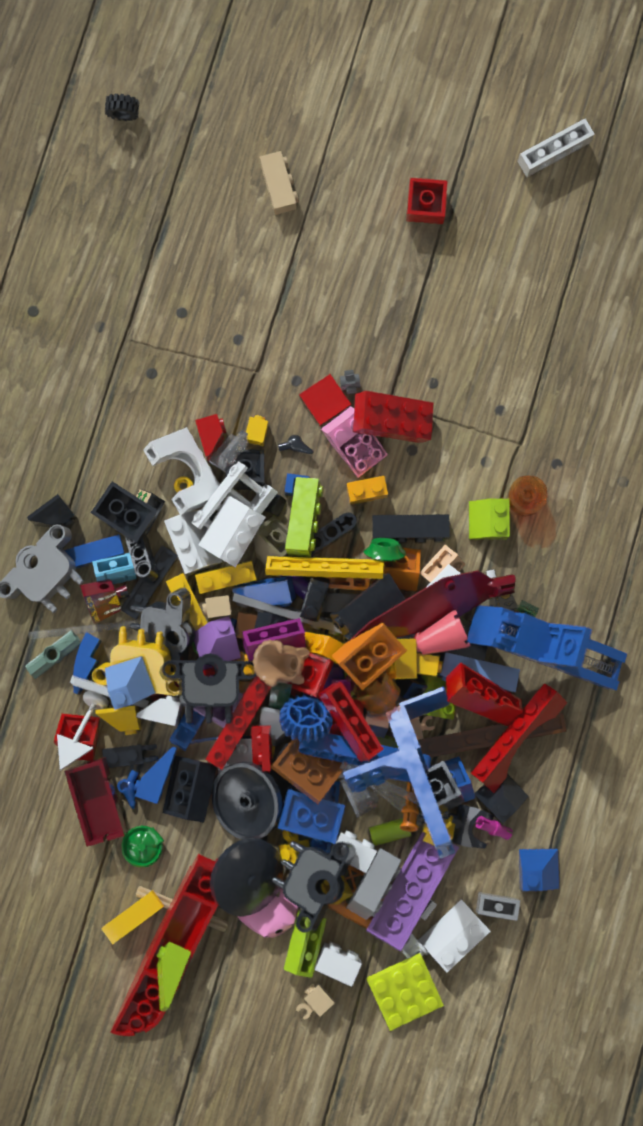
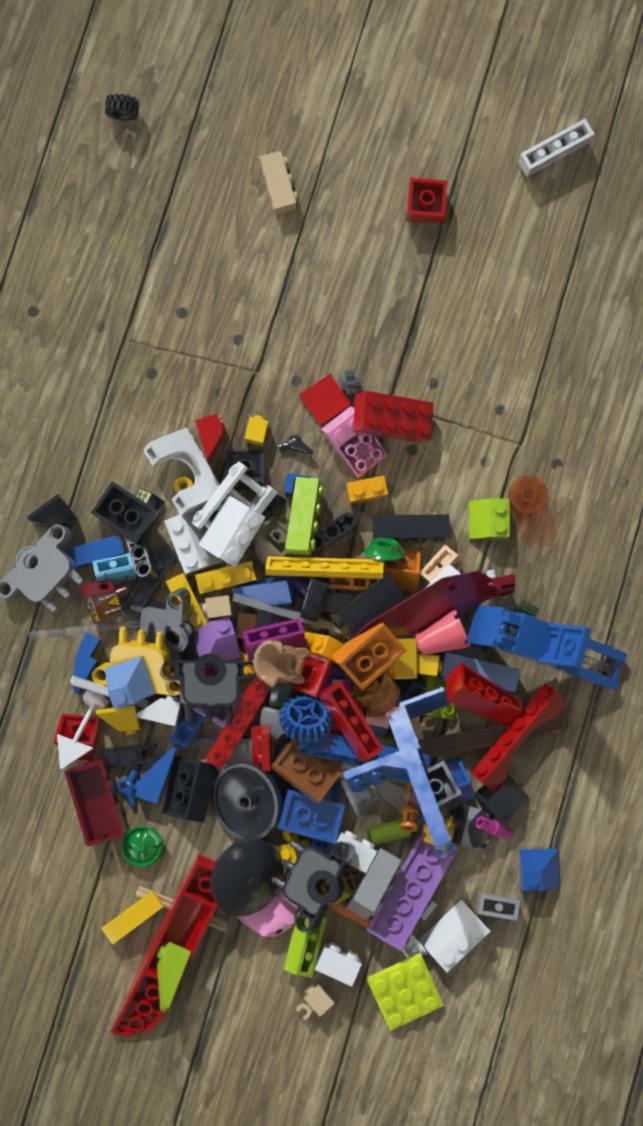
sand green piece [25,630,81,679] -> none
clear bracket [210,430,248,472] -> none

